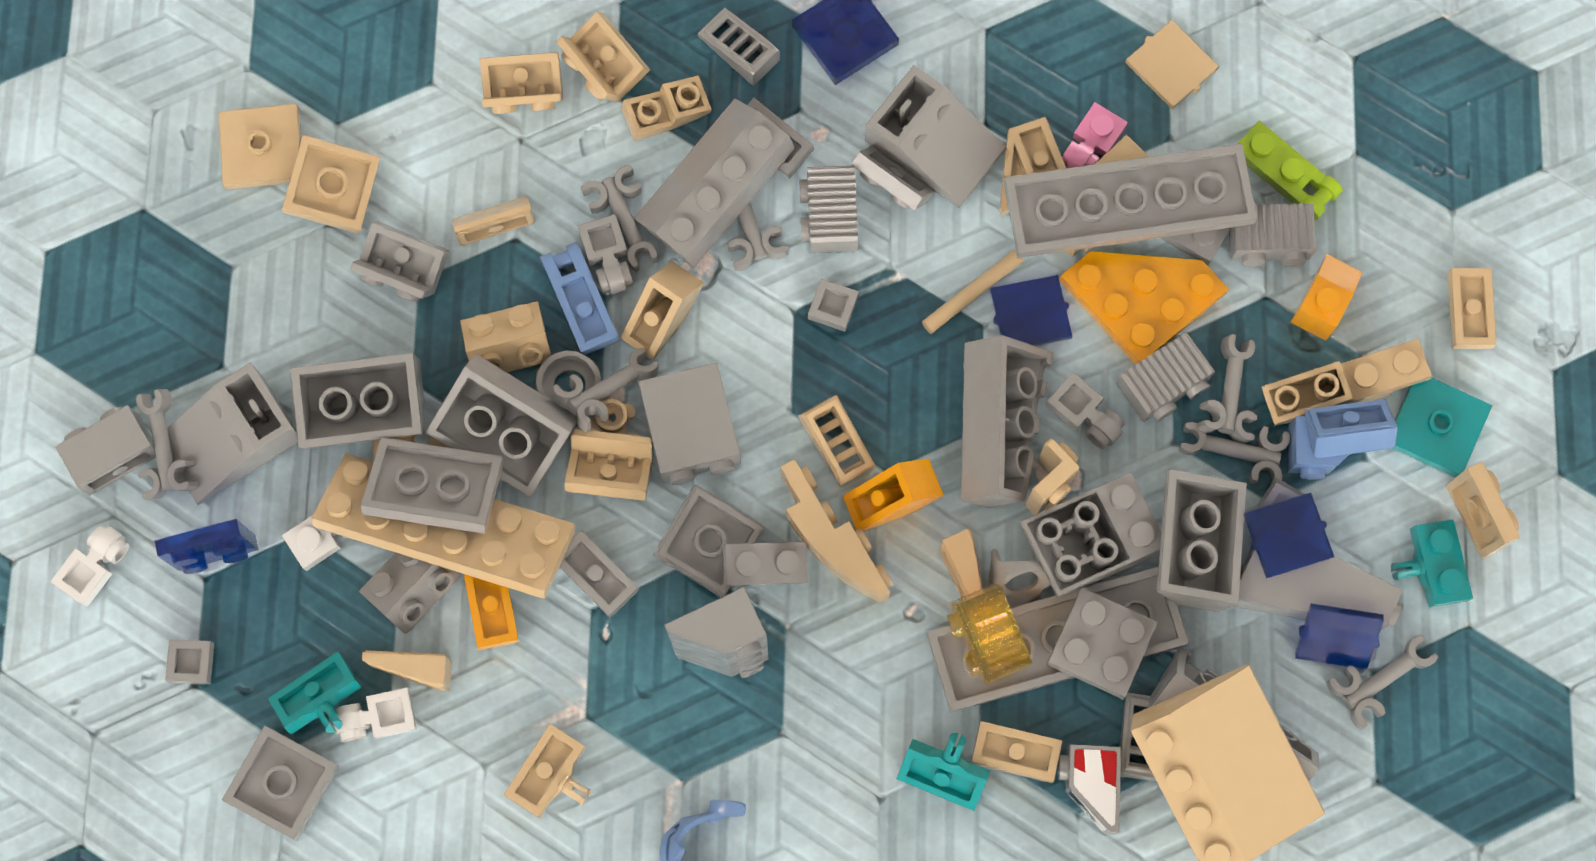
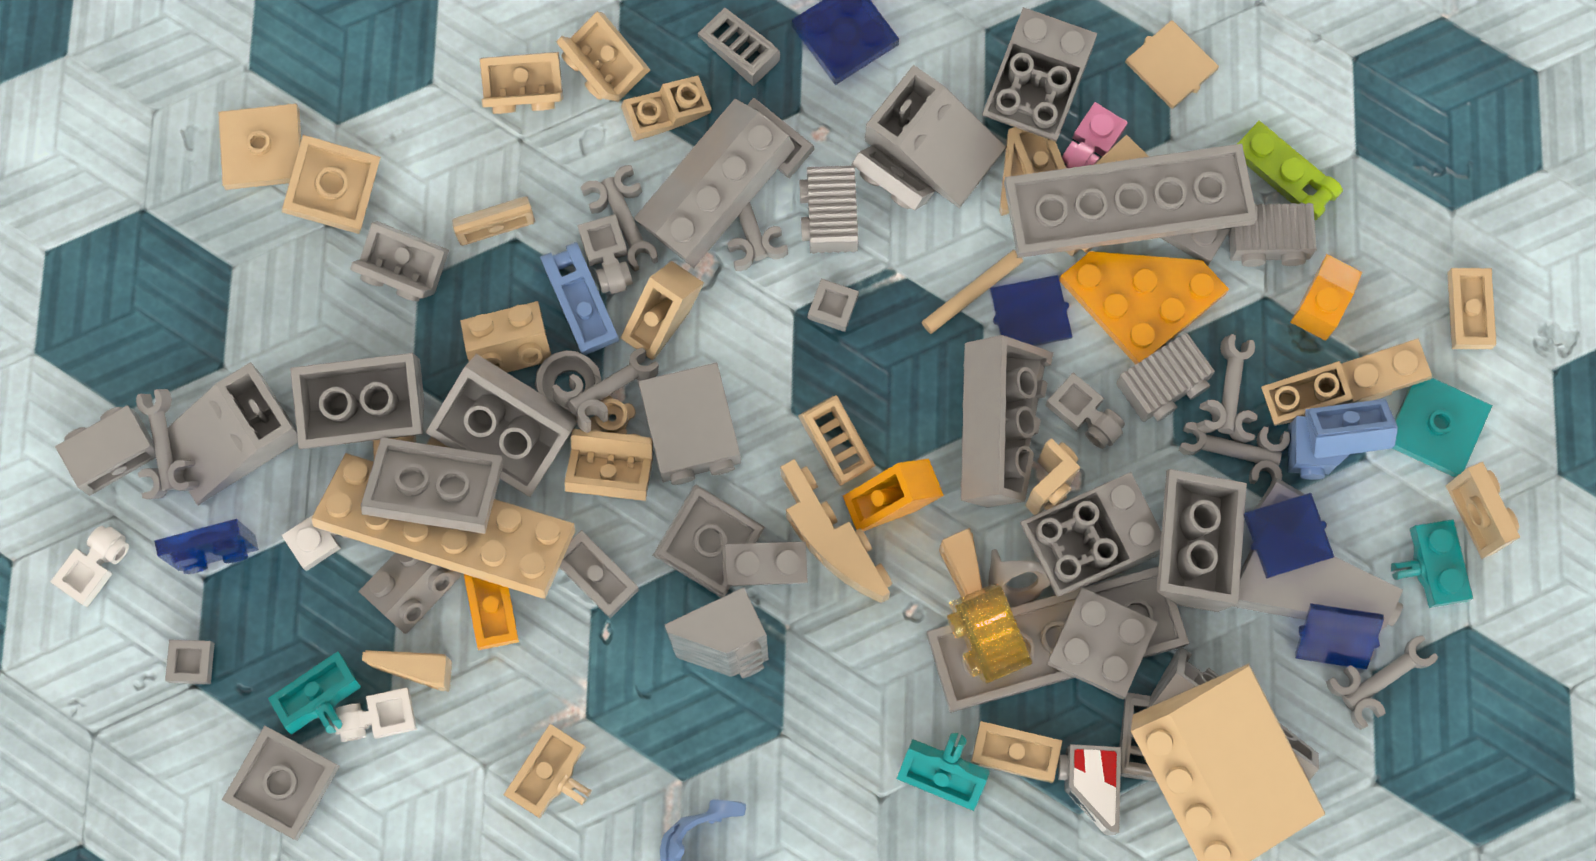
none -> light grey slope [982,7,1097,142]

